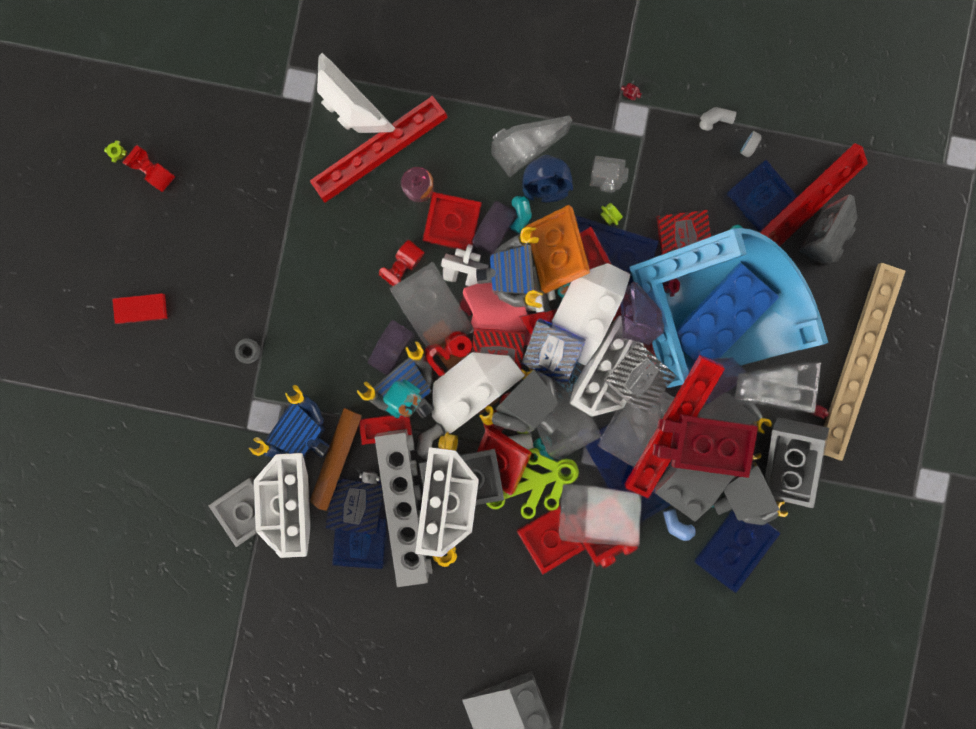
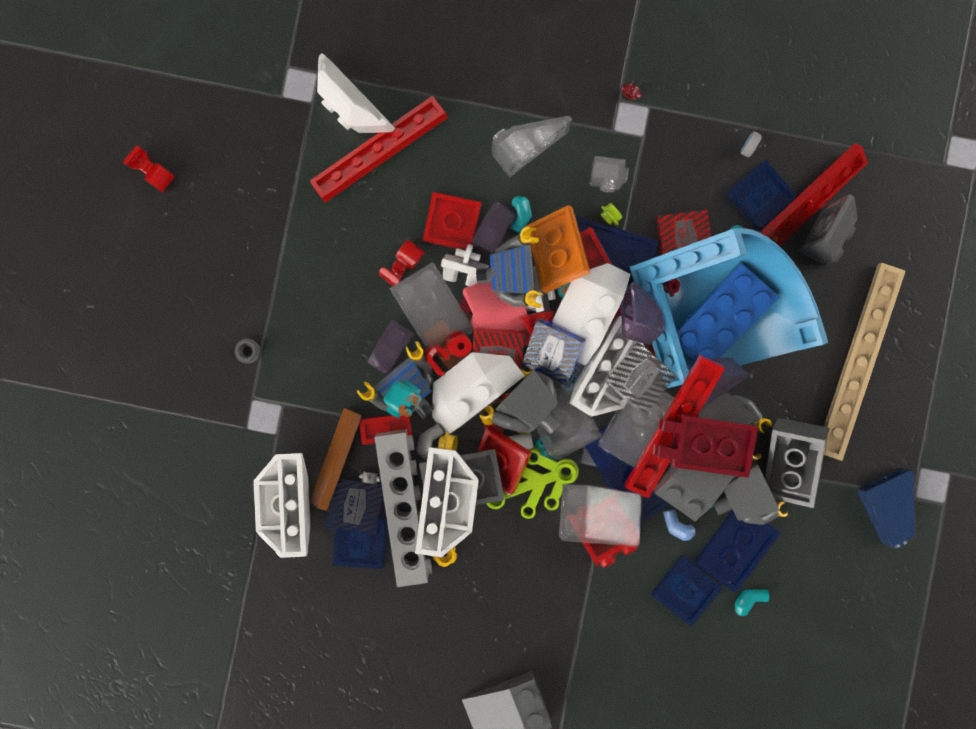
lime piece [104,141,127,163] -> none
red tile [113,294,167,324] -> none
light grey tile [208,477,257,547] -> none
torso [249,385,331,458] -> none
clear pink head [401,167,434,202] -> none
red tile [517,505,585,575] -> none
dark blue cylinder [522,155,573,203] -> none
light grey arm [699,107,736,131] -> none
clear wedge [735,362,821,413] -> none
dark red piece [809,404,828,419] -> none
none -> clear blue tile [651,555,723,627]
none -> teal arm [735,589,769,616]
none -> dark blue slope [856,468,915,548]

